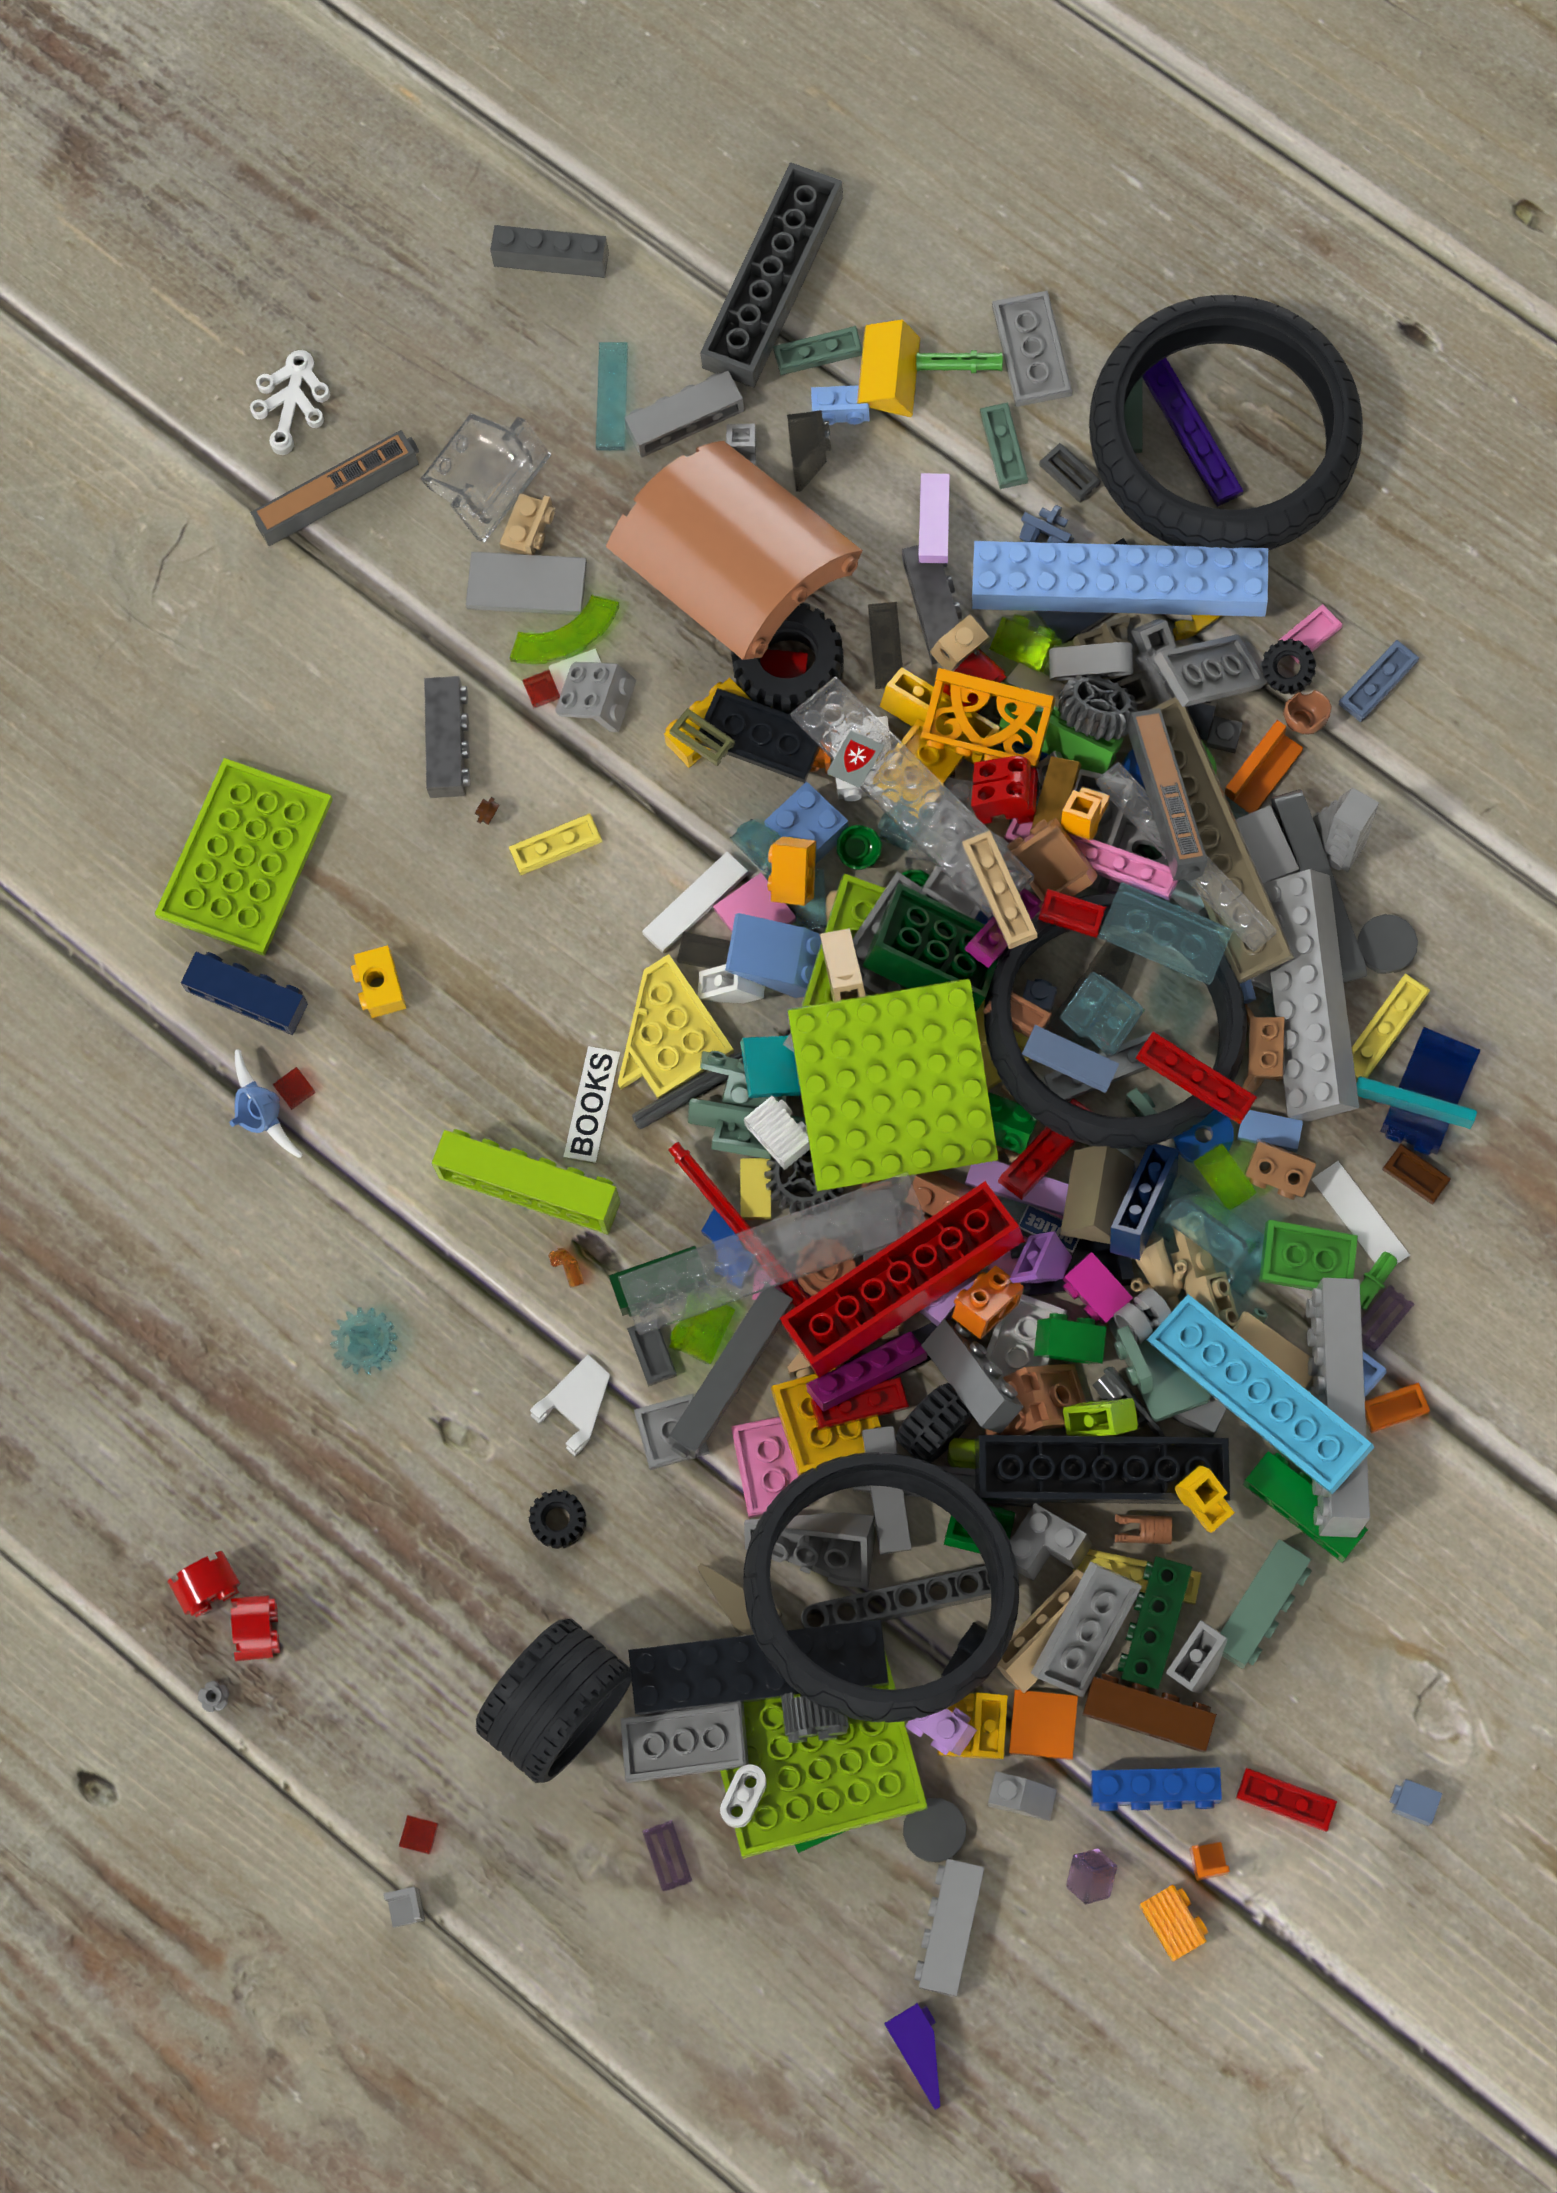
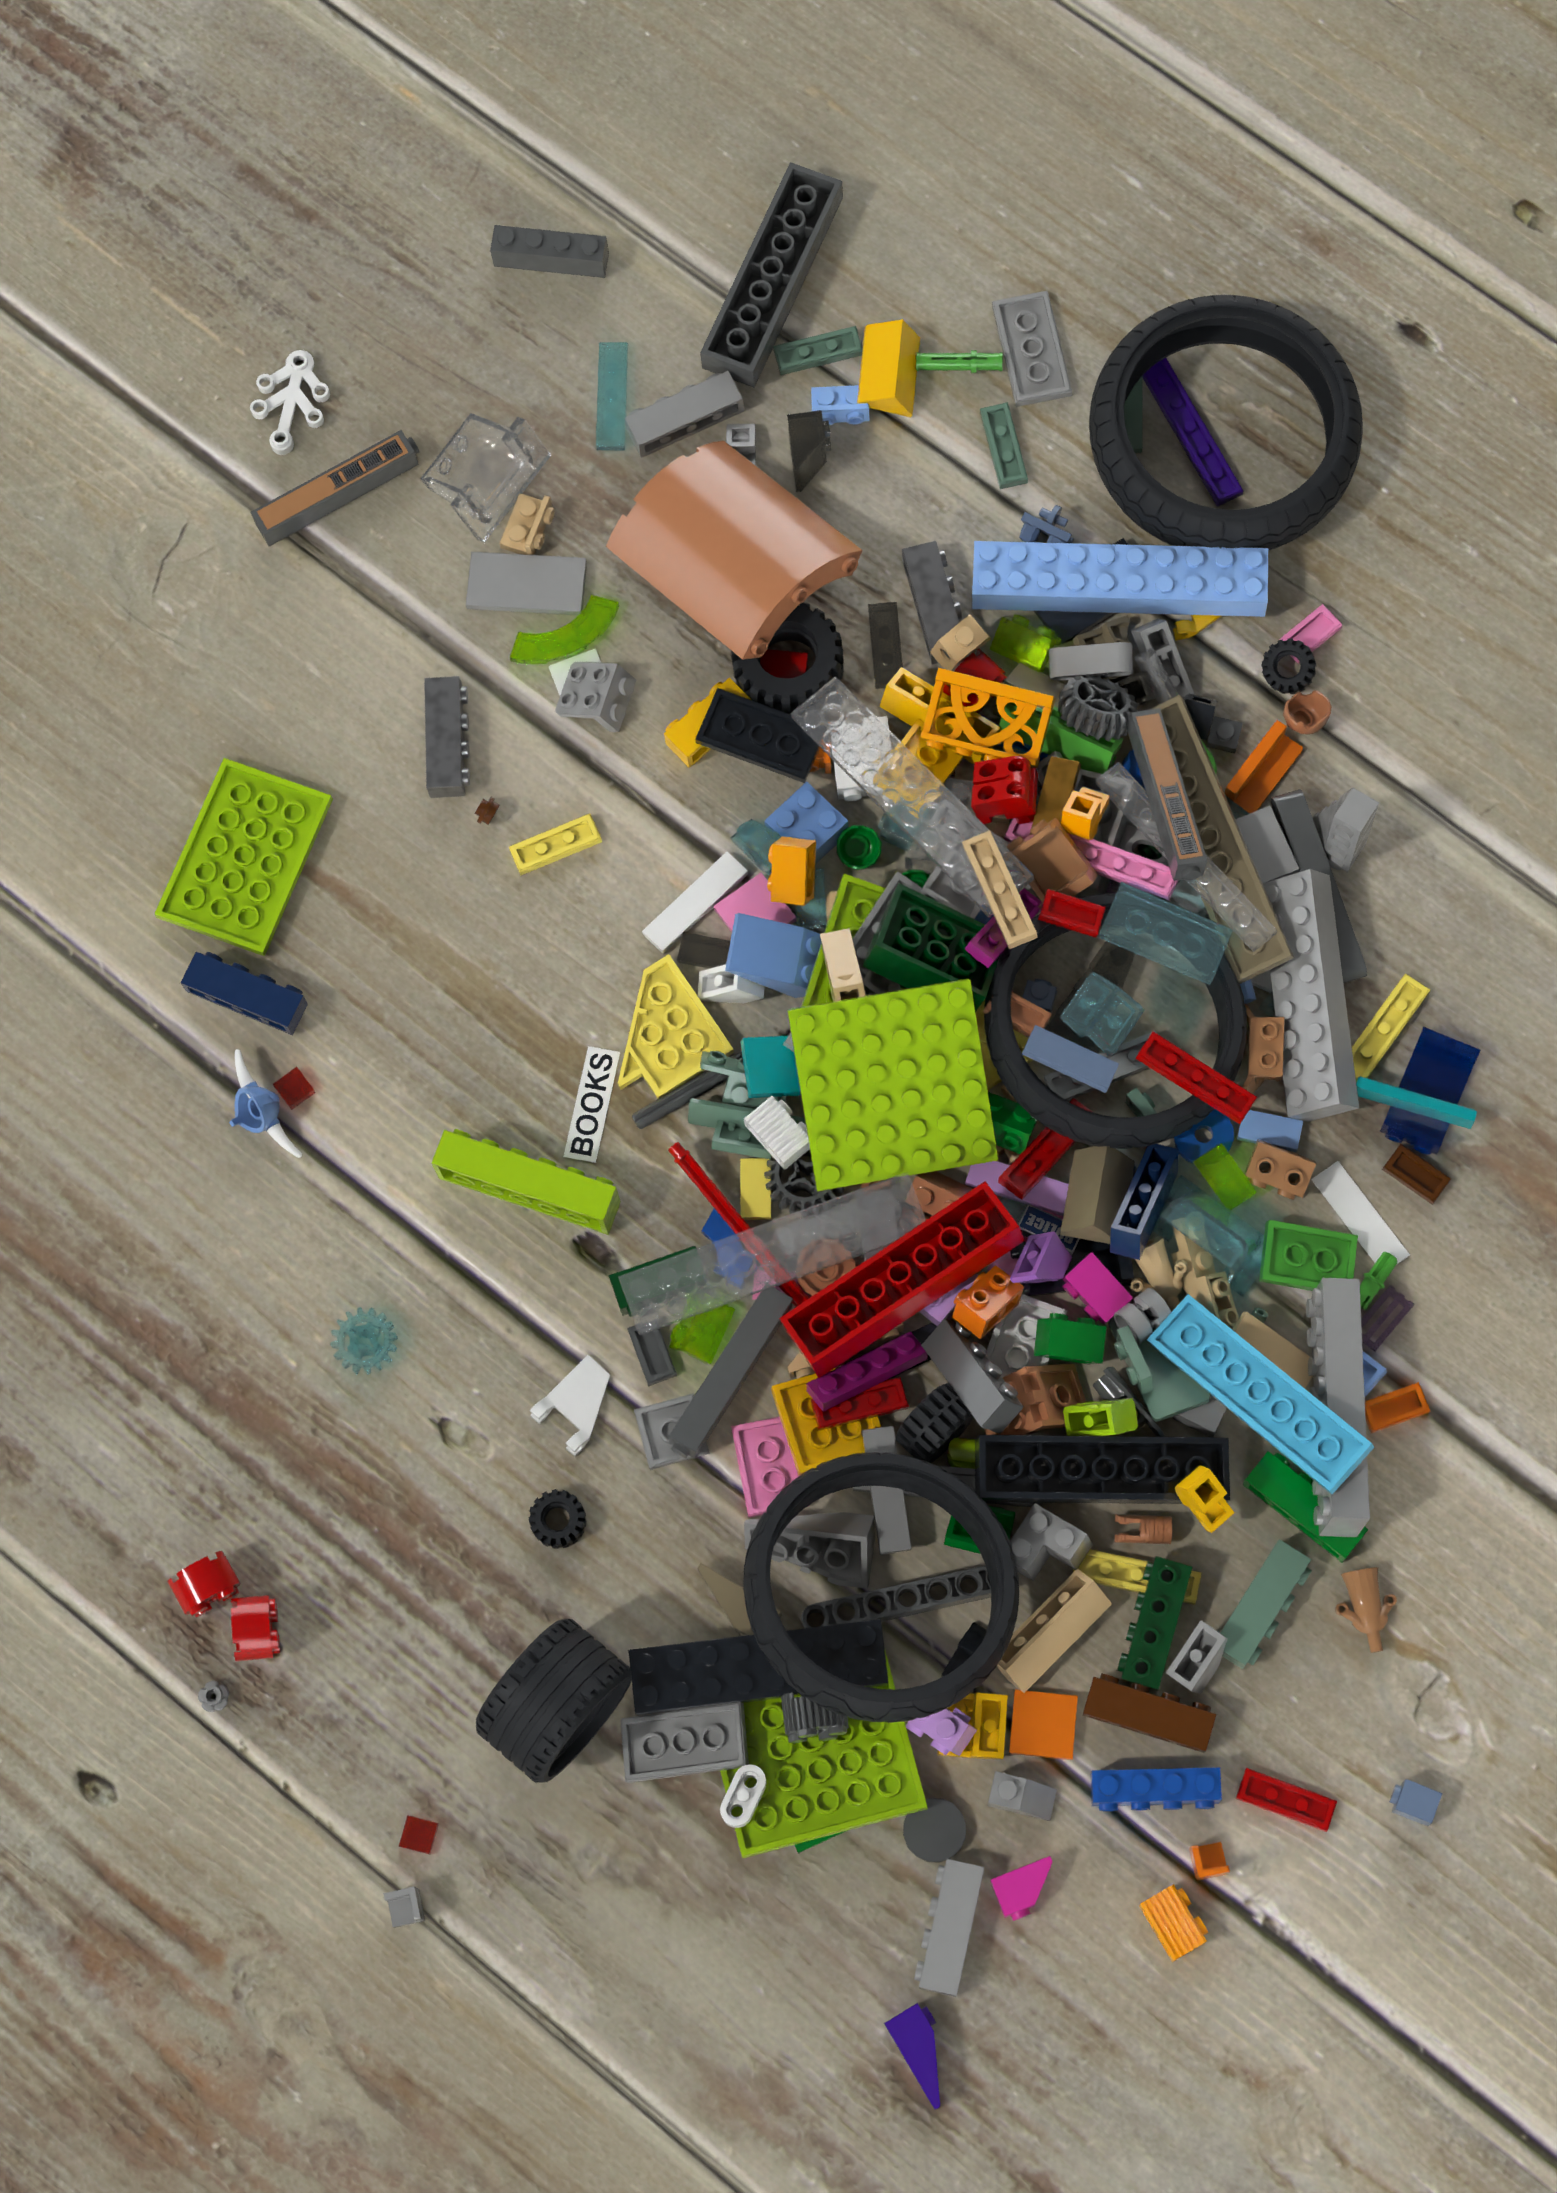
yellow brick [351,945,406,1018] -> none
clear red tile [522,670,560,709] -> none
clear orange arm [548,1248,584,1288] -> none
clear purple tile [642,1820,693,1892] -> none
olive tile [669,708,735,766] -> none
light grey sticker [827,730,885,788] -> none
lavender tile [919,473,950,563] -> none
light grey plate [1031,1561,1142,1697] -> none
dark grey tile [1039,443,1101,503] -> none
clear purple panel [1066,1848,1118,1905] -> none
light grey plate [1154,634,1267,707] -> none
sand blue tile [1338,640,1419,722] -> none
dark grey tile [1357,914,1418,974] -> none
none -> dark pink slope [990,1856,1052,1921]
none -> medium nougat piece [1335,1567,1397,1653]

